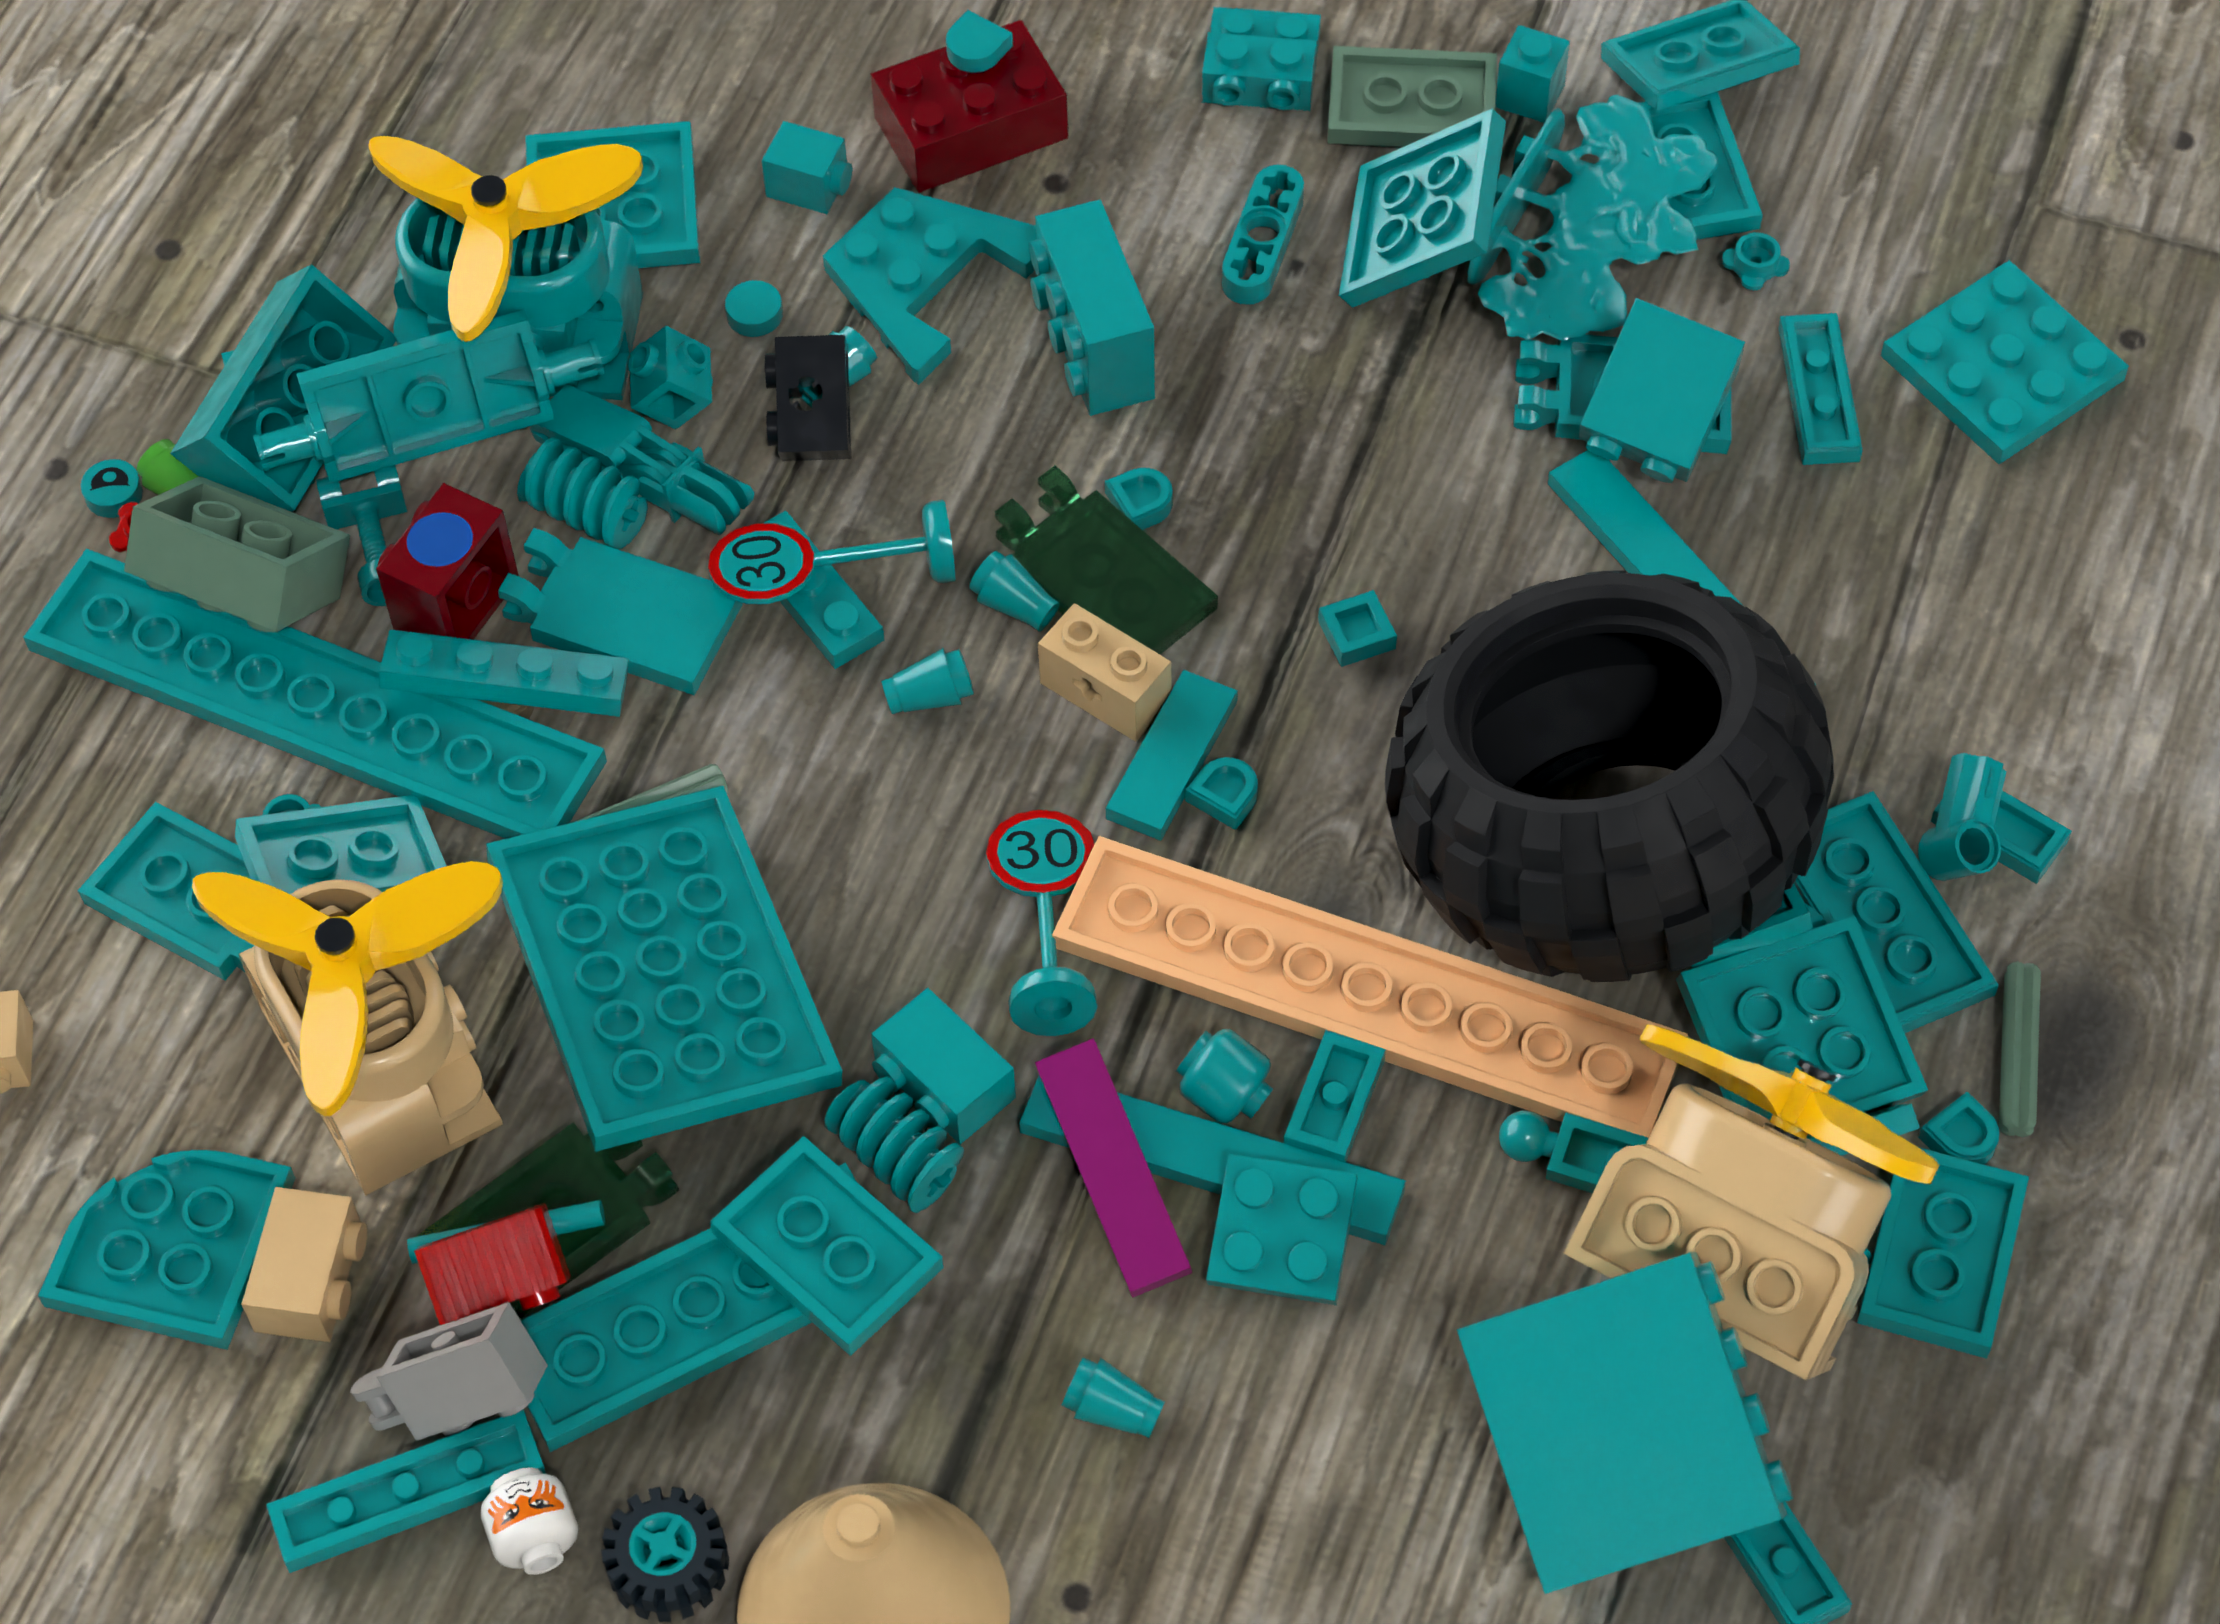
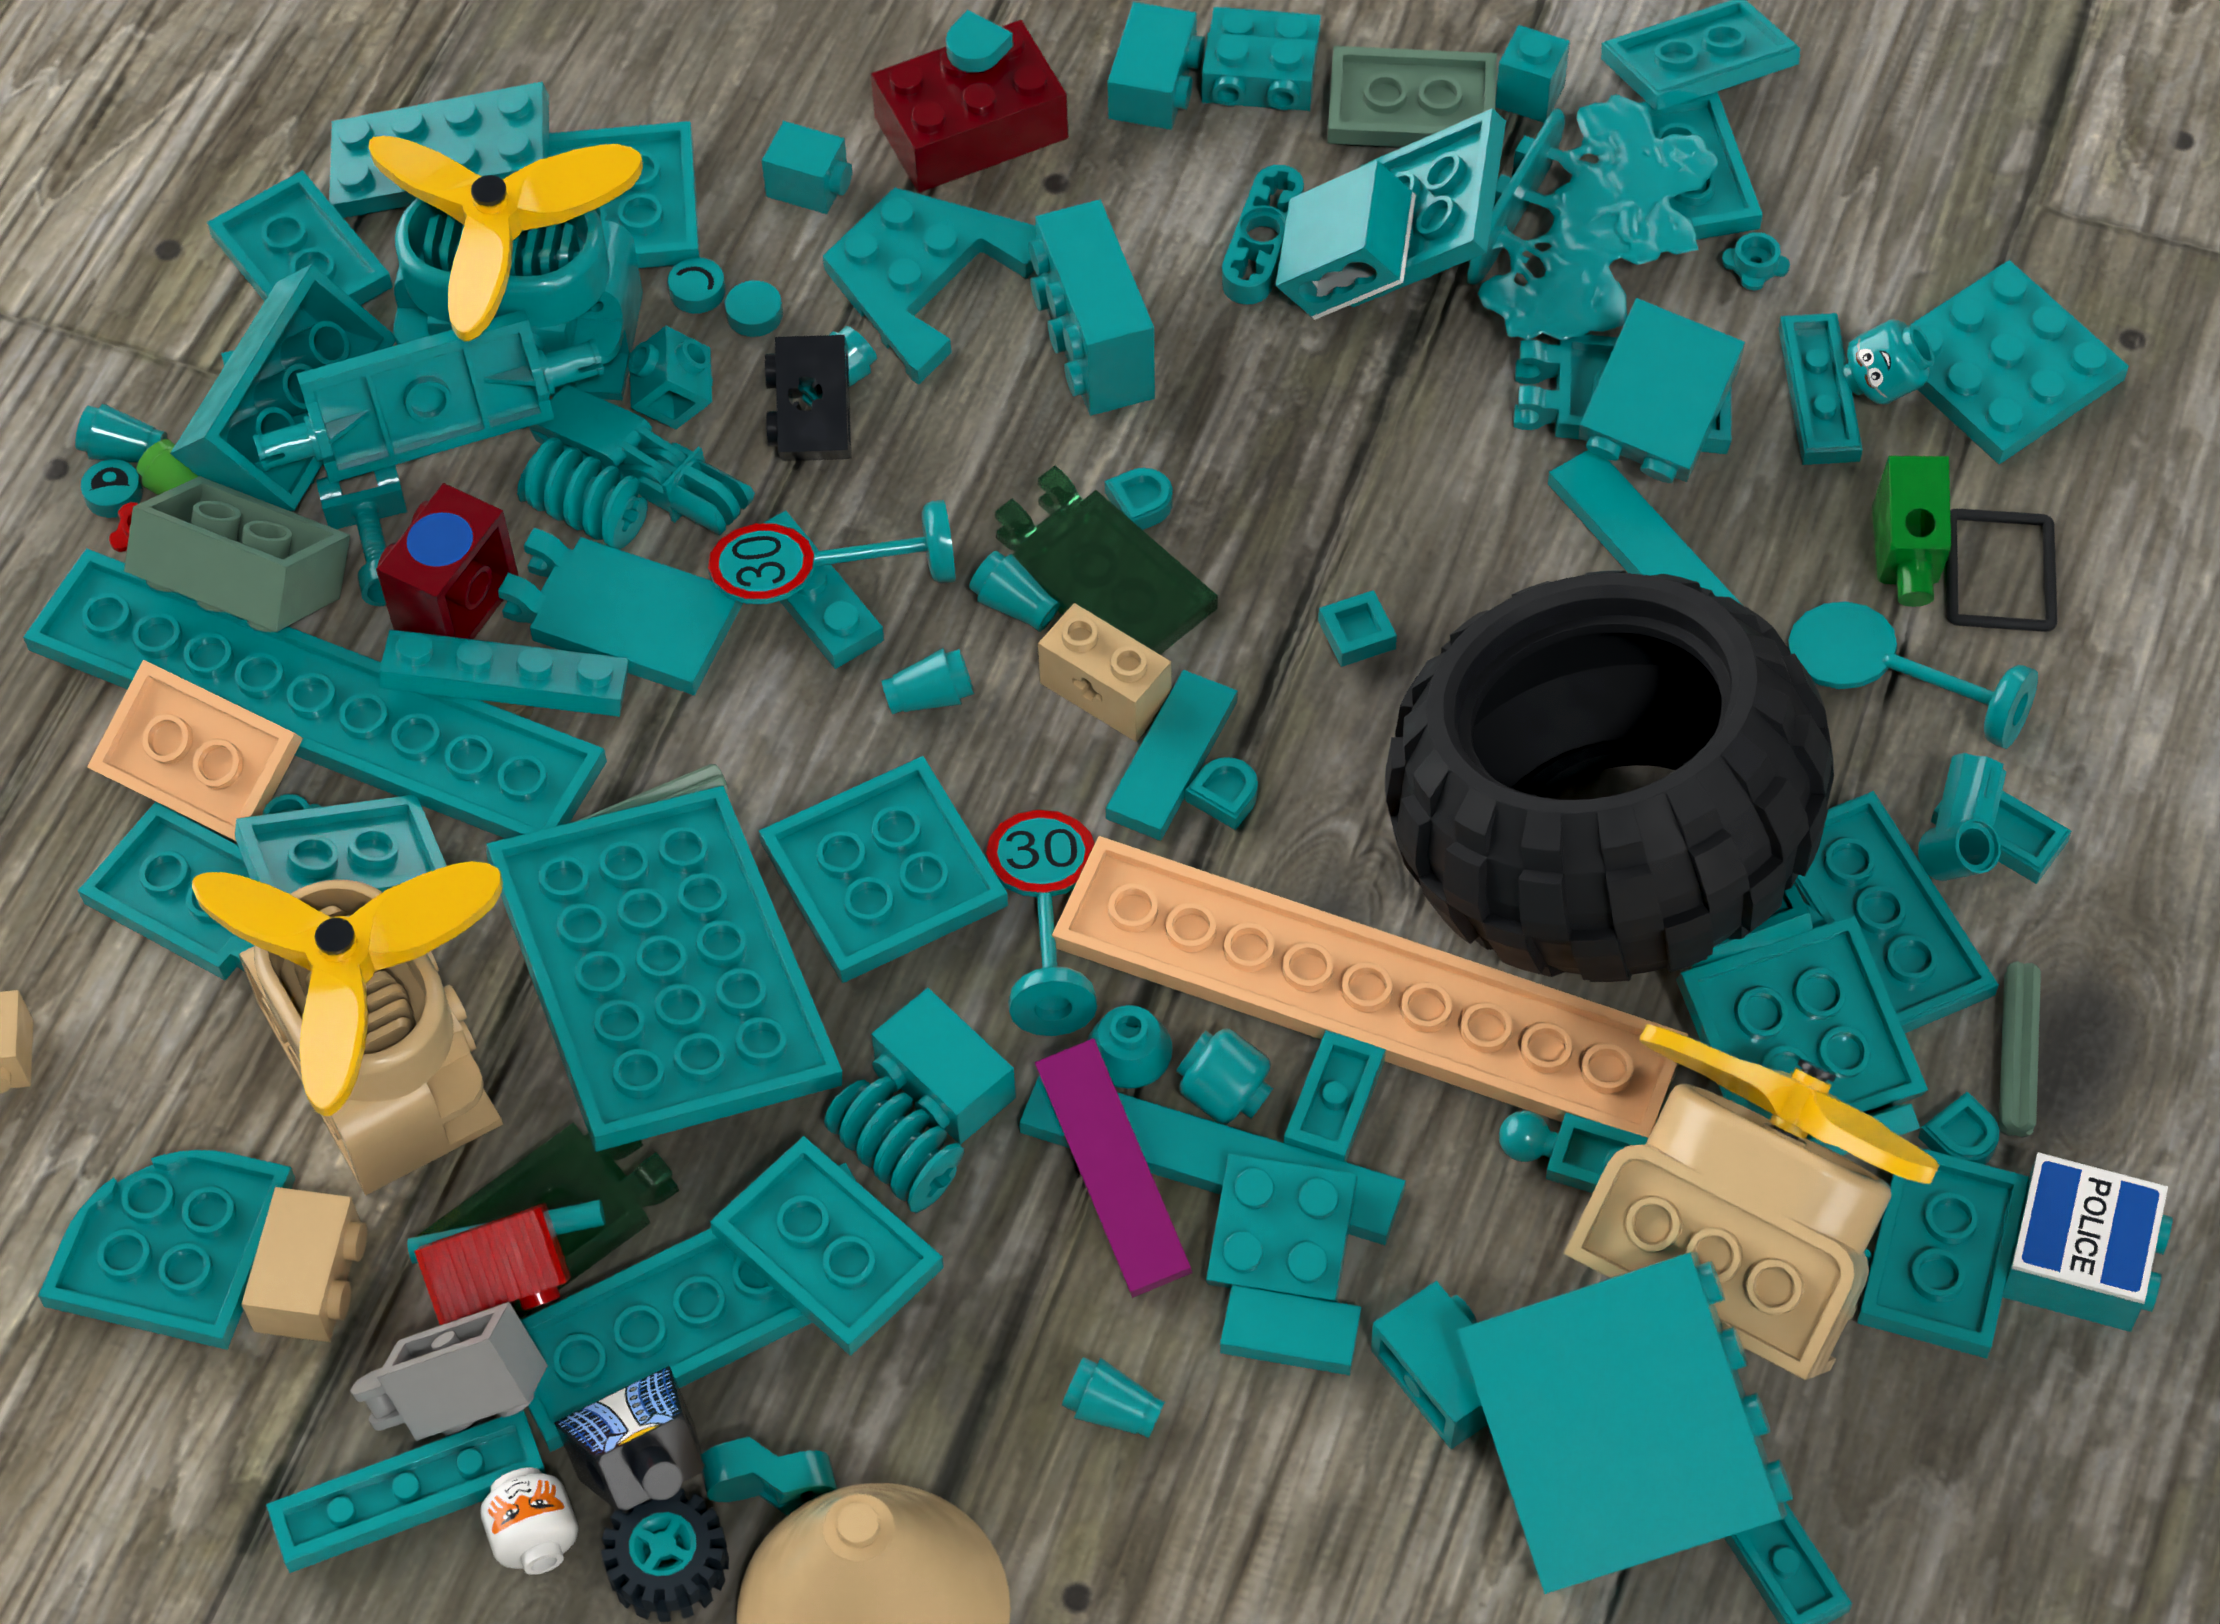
none -> teal cone [75,403,167,463]
none -> light nougat plate [87,660,303,841]
none -> teal plate [207,170,393,305]
none -> teal plate [329,81,549,218]
none -> black torso [554,1366,705,1511]
none -> teal tile [668,257,726,314]
none -> teal piece [702,1437,837,1515]
none -> teal plate [759,756,1008,984]
none -> teal cone [1087,1005,1173,1089]
none -> teal brick [1107,2,1205,130]
none -> teal tile [1220,1285,1361,1376]
none -> teal piece [1276,159,1416,320]
none -> teal brick [1371,1280,1488,1450]
none -> teal piece [1788,601,2038,749]
none -> teal head [1843,319,1934,405]
none -> green torso [1872,456,1951,607]
none -> black piece [1946,508,2057,632]
none -> piece [2003,1152,2173,1332]

